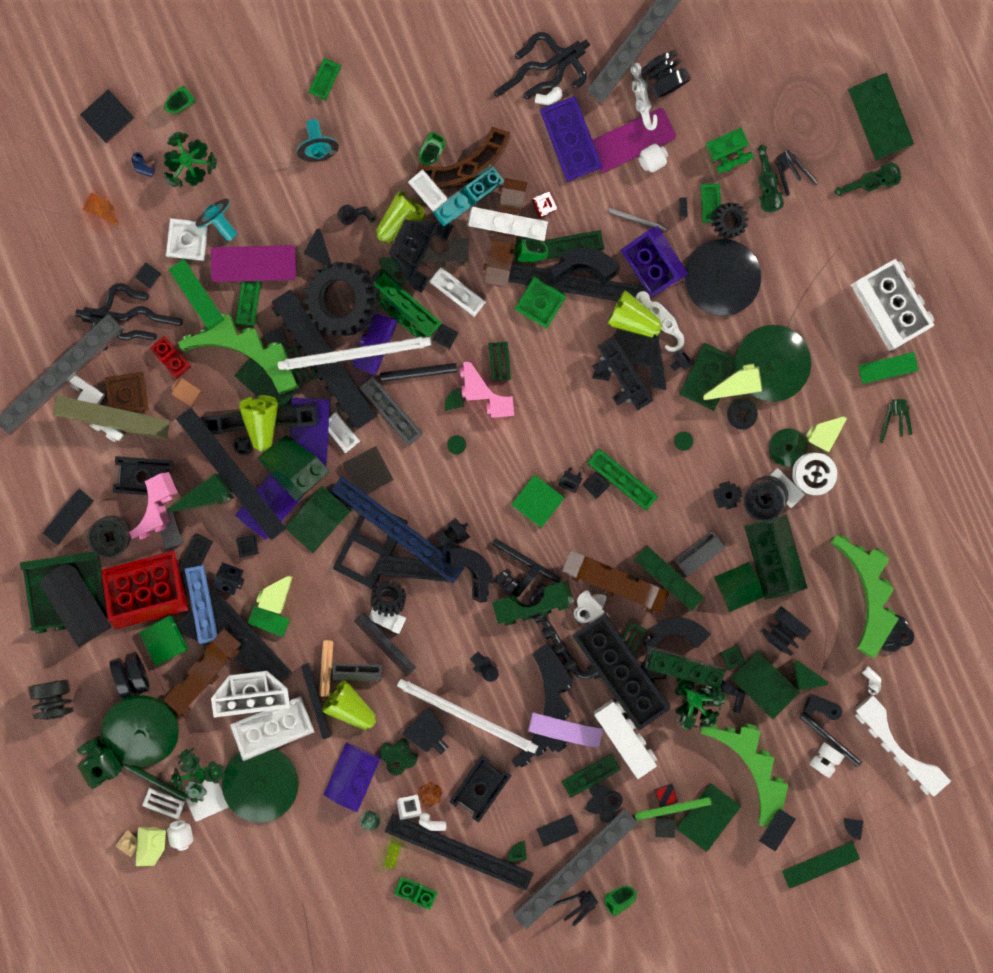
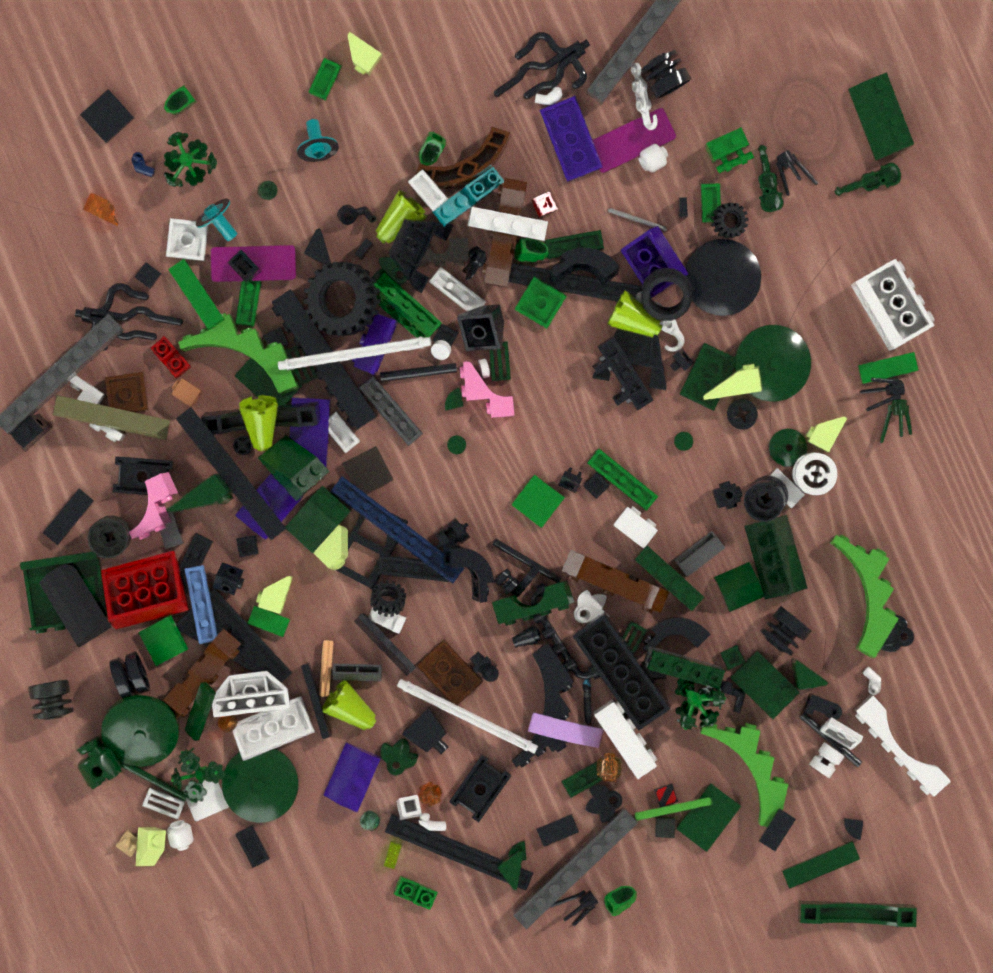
none -> black torso [11,414,52,452]
none -> dark green tile [184,682,216,741]
none -> clear orange tile [218,715,238,733]
none -> black slope [227,250,262,284]
none -> black tile [235,825,270,868]
none -> clear green tile [257,181,278,200]
none -> yellowish green slope [314,525,348,570]
none -> yellowish green slope [348,32,382,75]
none -> black tile [355,239,373,260]
none -> reddish brown tile [416,639,483,706]
none -> white tile [431,340,451,360]
none -> black slope [457,304,504,351]
none -> black plate [462,246,487,281]
none -> white tile [478,359,490,379]
none -> dark green slope [497,849,523,890]
none -> black cone [512,626,542,648]
none -> black piece [583,679,592,725]
none -> clear orange head [597,753,622,782]
none -> white brick [613,506,658,549]
none -> black tyre [641,268,692,321]
none -> dark green arch [798,900,917,927]
none -> white tile [820,717,863,750]
none -> black plant [860,378,905,411]

